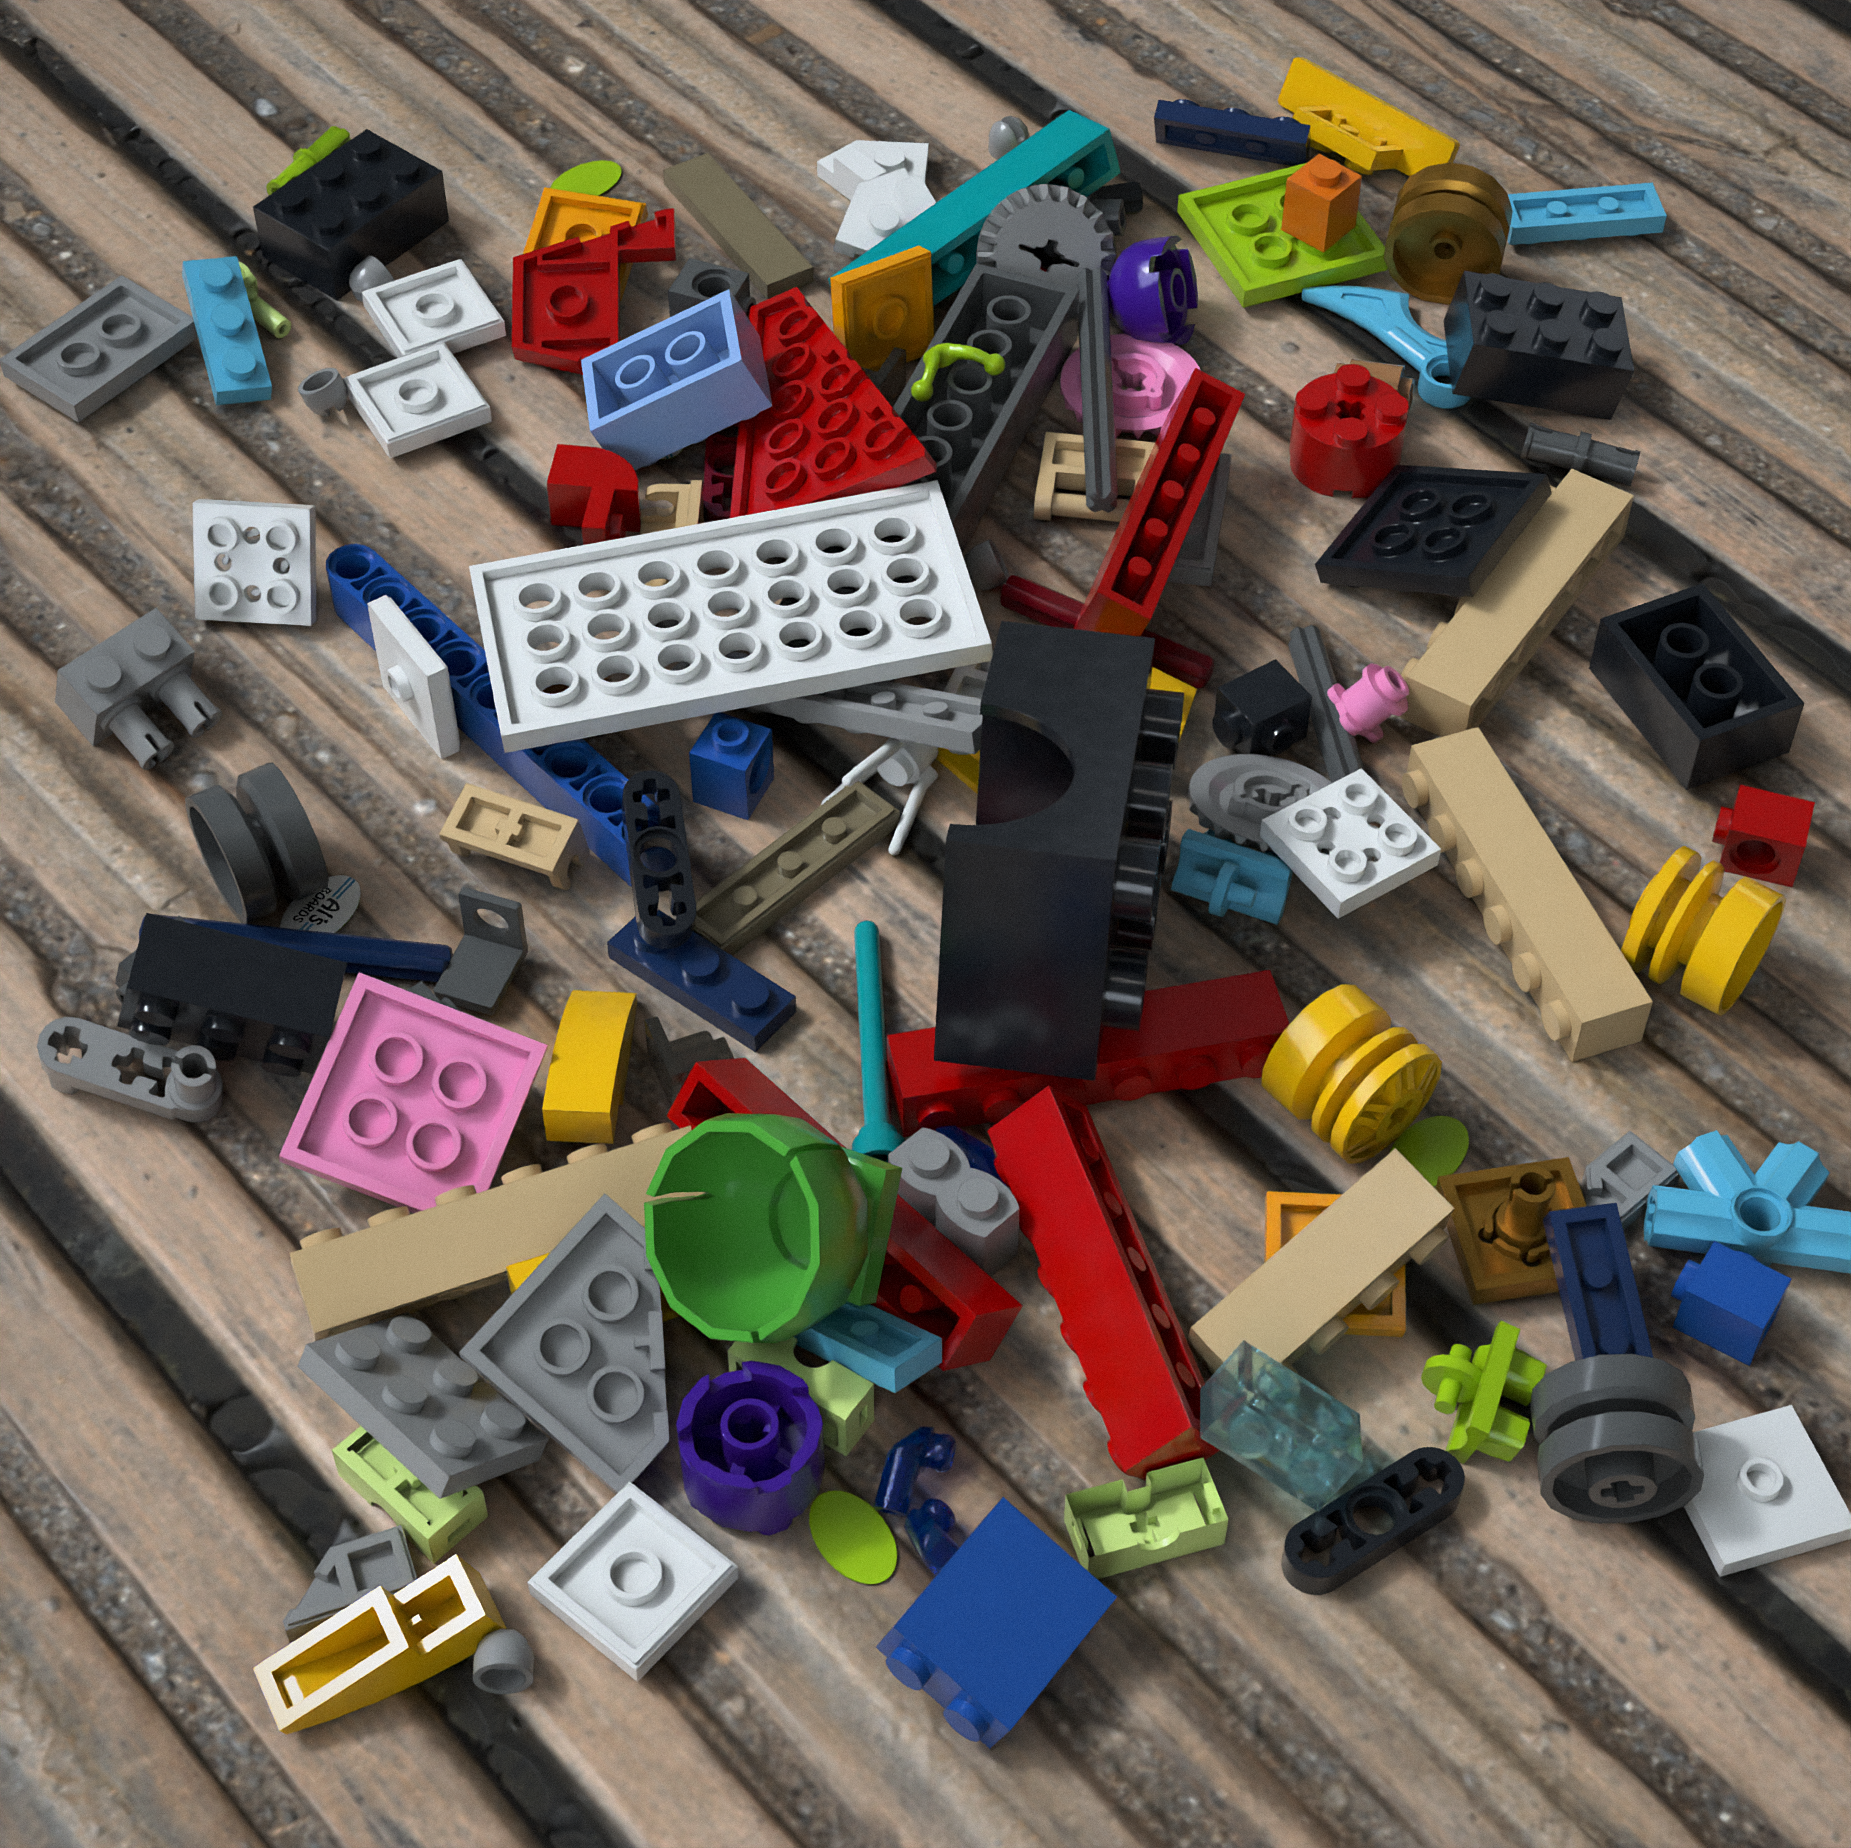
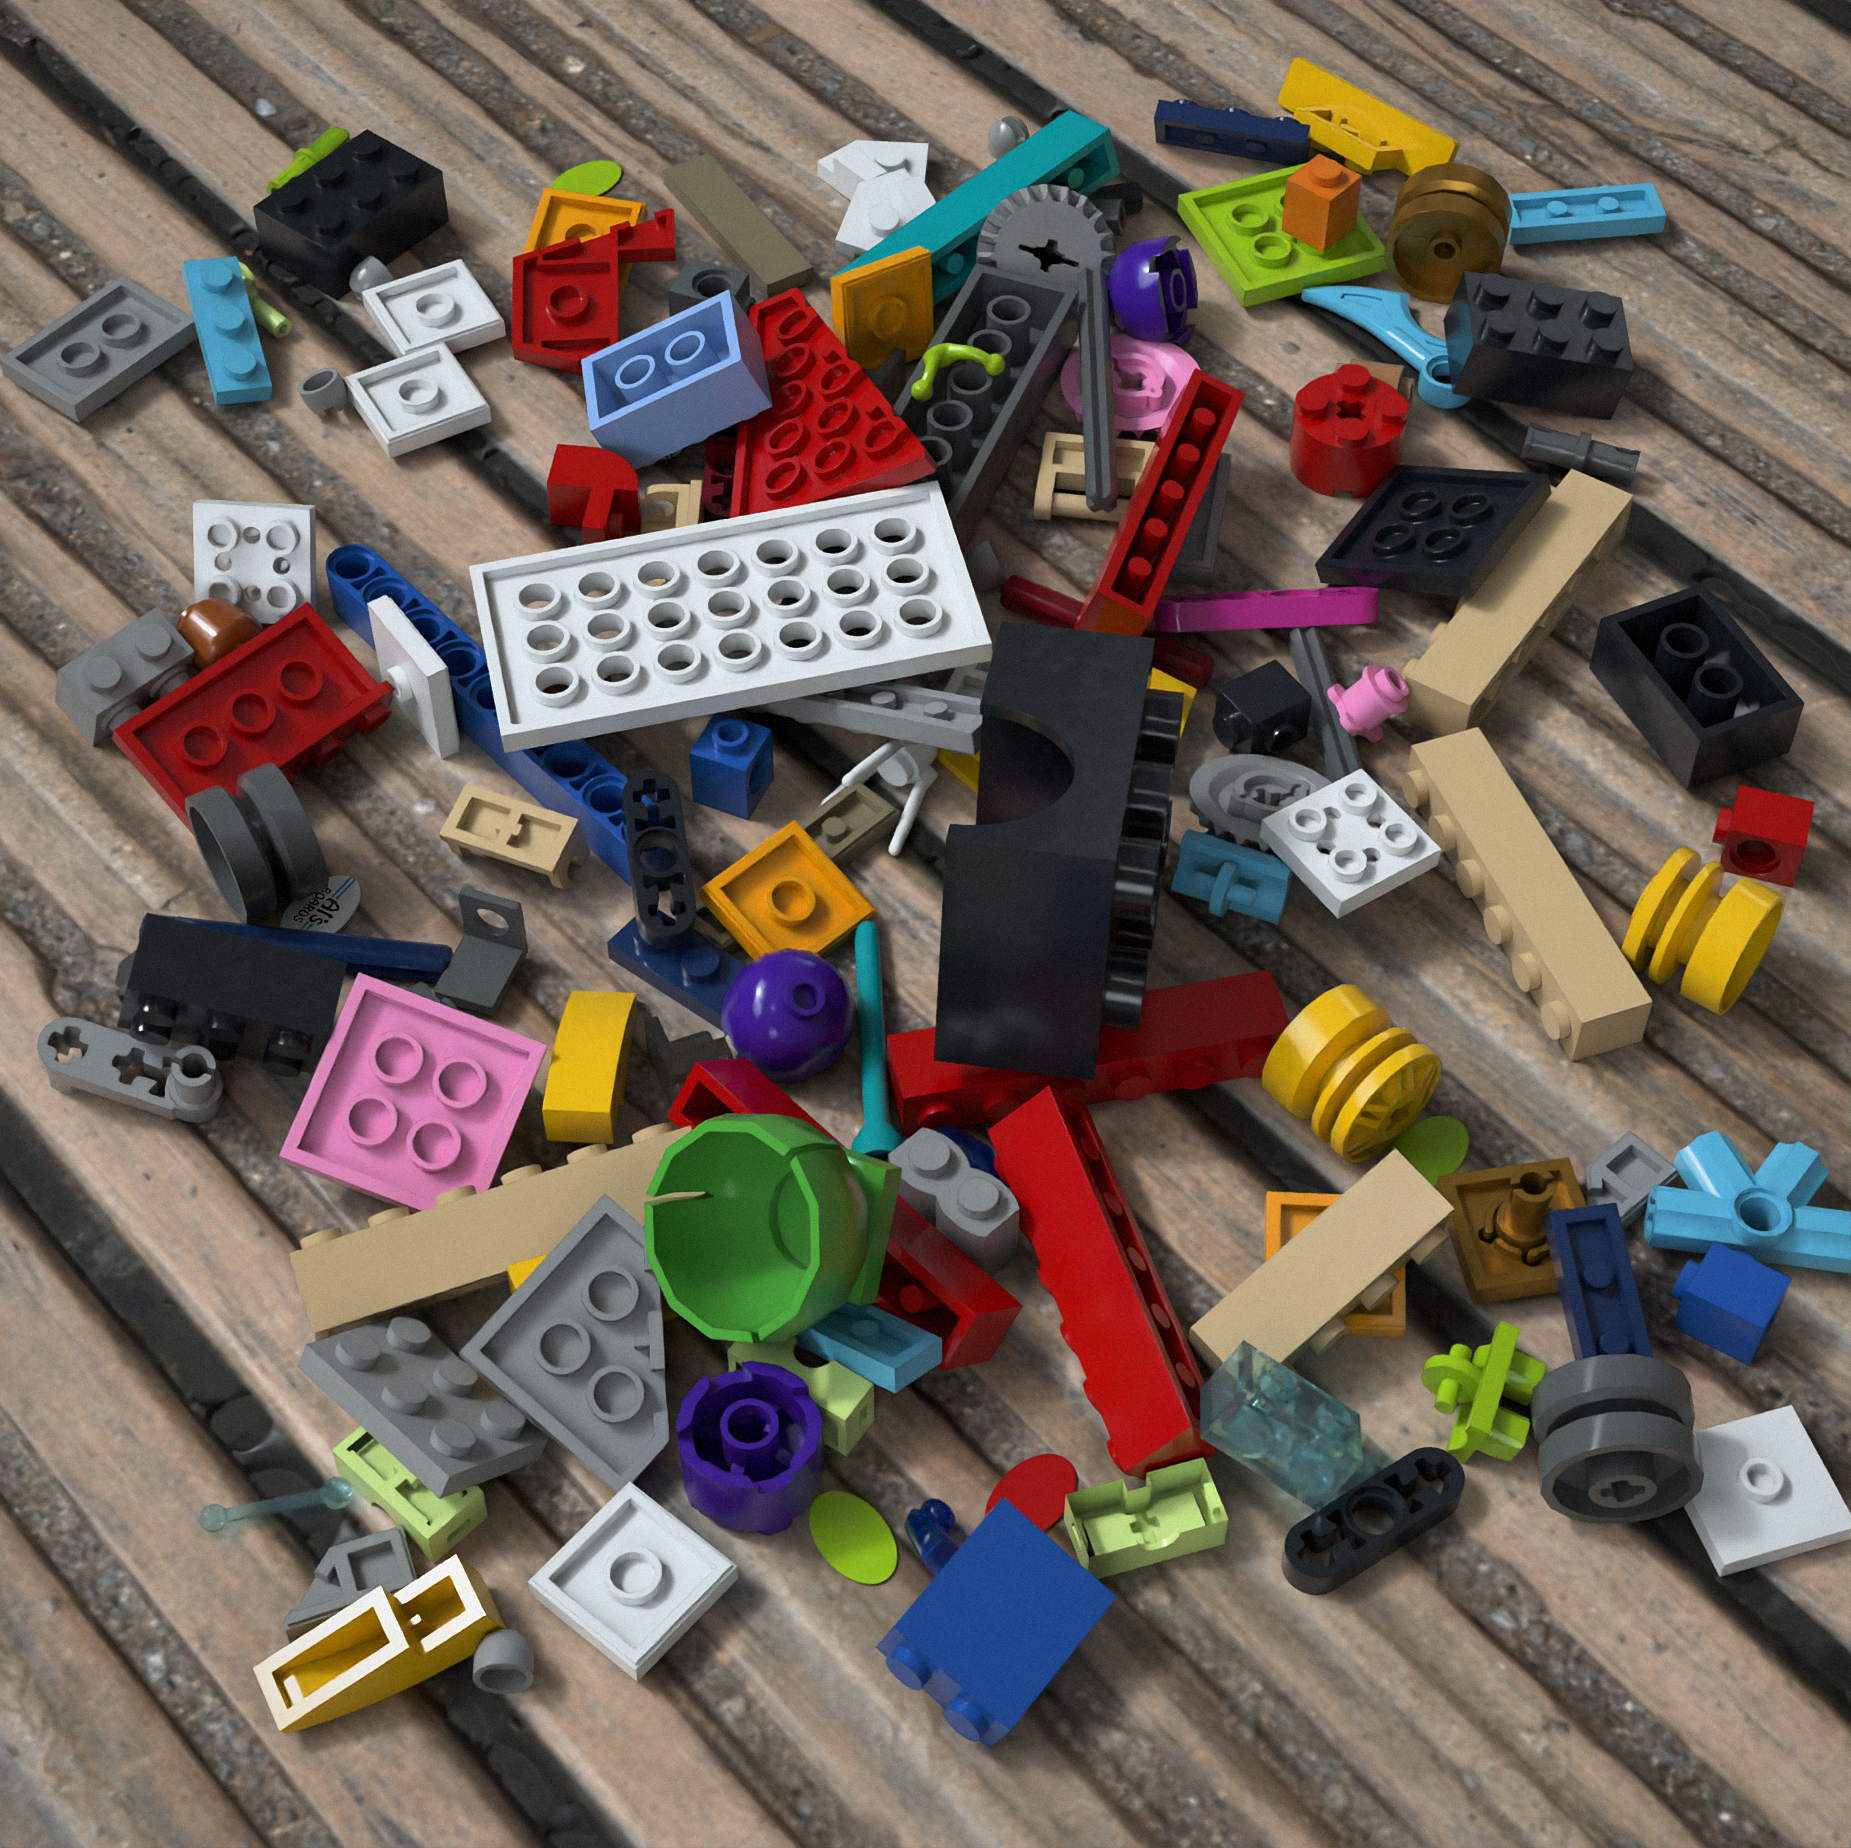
clear blue arm [873,1426,957,1517] -> none
none -> red bracket [112,602,395,834]
none -> dark orange head [176,597,264,673]
none -> clear light blue hinge [199,1477,352,1532]
none -> light orange tile [697,820,877,961]
none -> dark purple cylinder [721,948,856,1084]
none -> red sticker [985,1454,1076,1532]
none -> dark pink beam [1151,587,1379,632]

